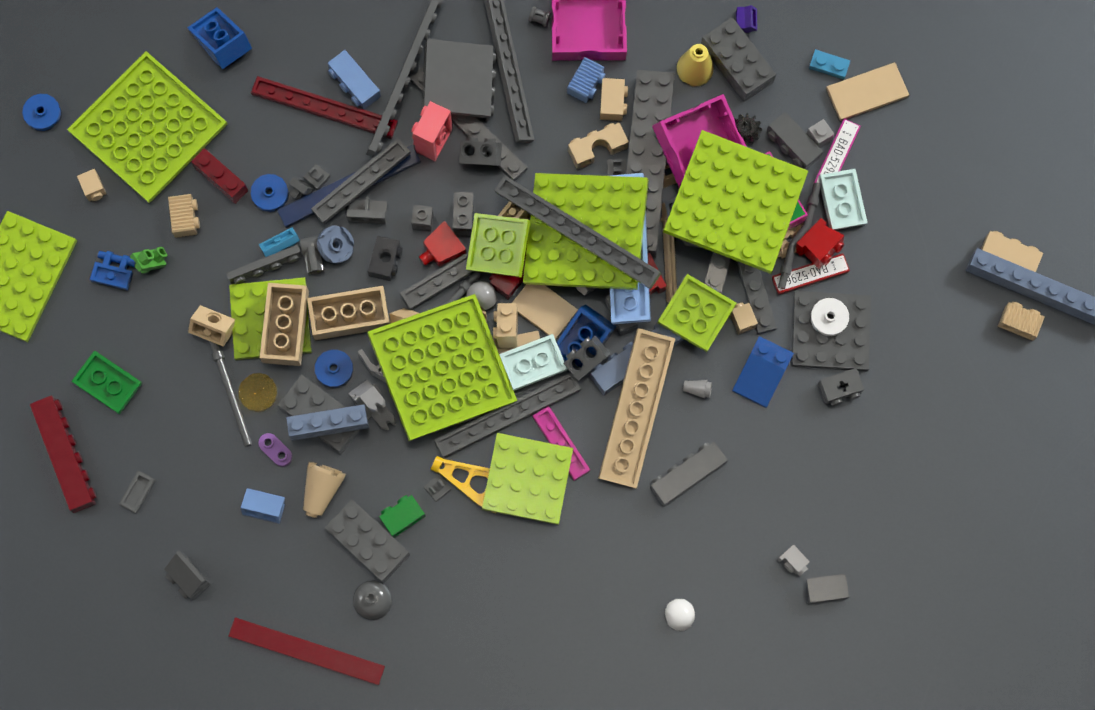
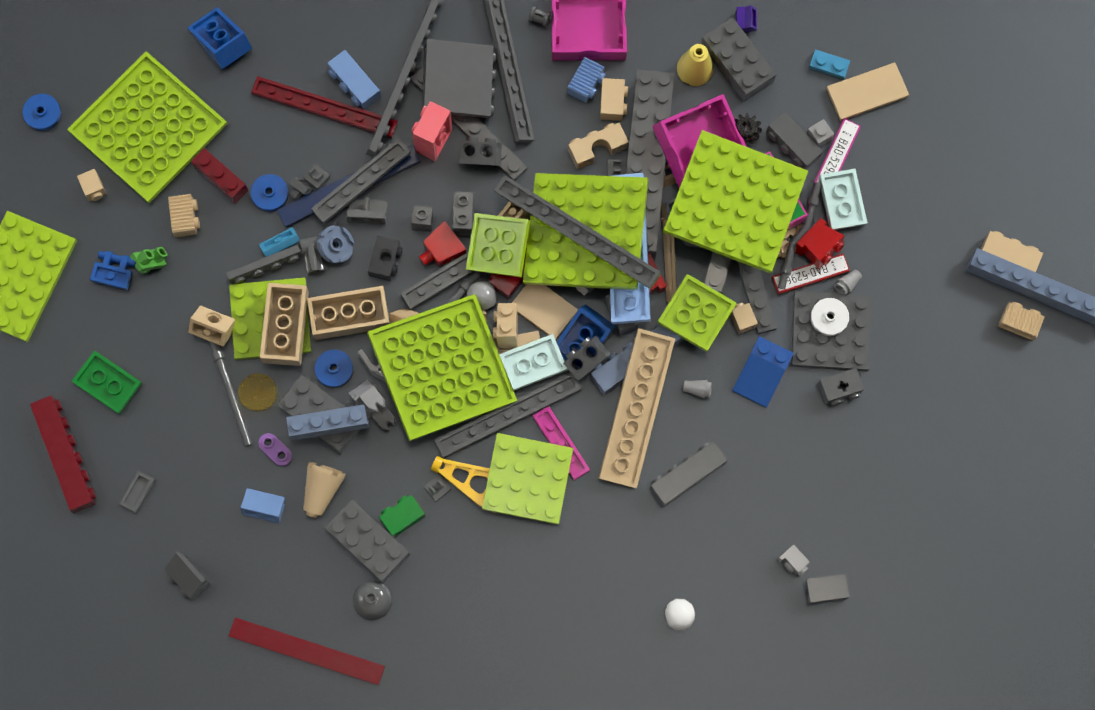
none -> light grey cone [834,270,862,296]

